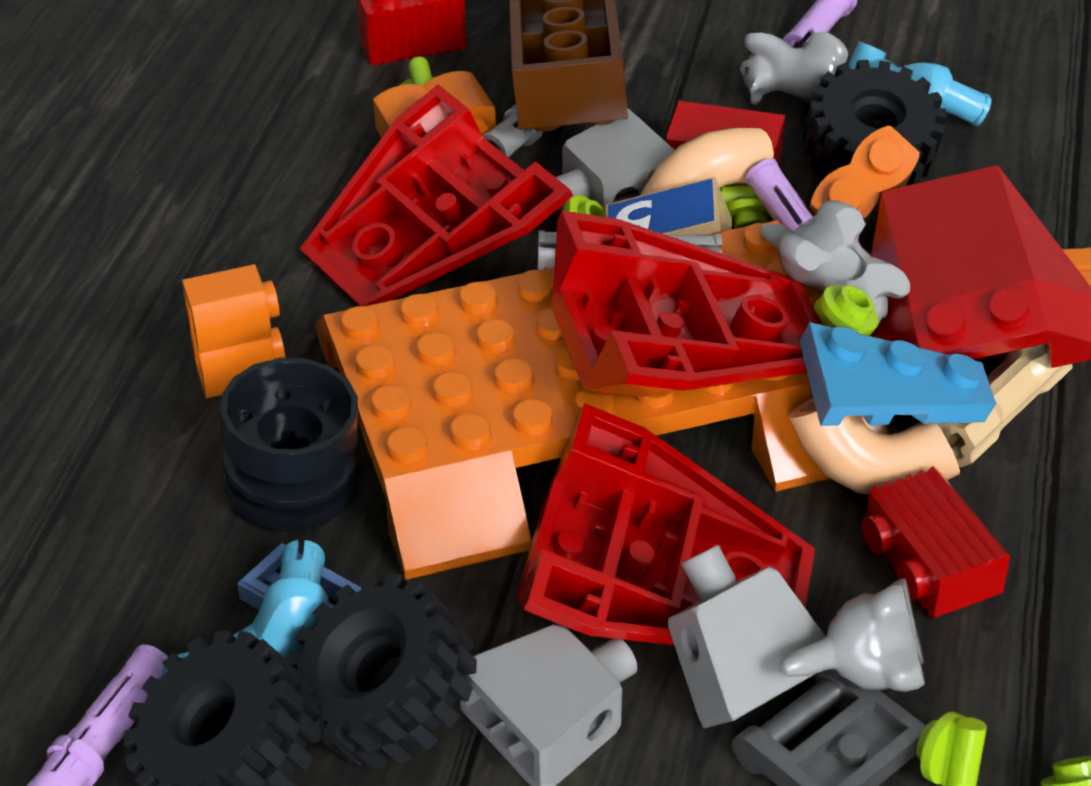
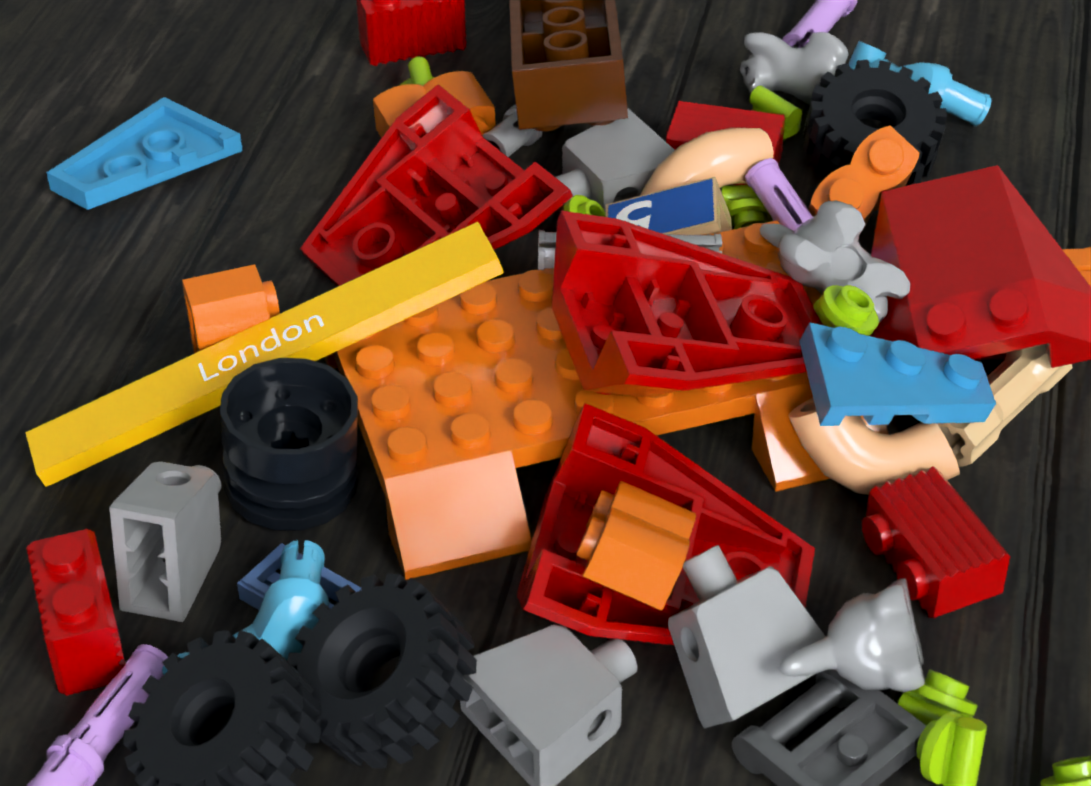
none -> yellow tile [25,222,504,487]
none -> red brick [26,529,125,696]
none -> dark azure wing [47,97,242,210]
none -> light grey torso [109,461,221,622]
none -> orange brick [576,481,696,611]
none -> lime plate [750,85,802,140]
none -> lime plate [897,669,978,726]

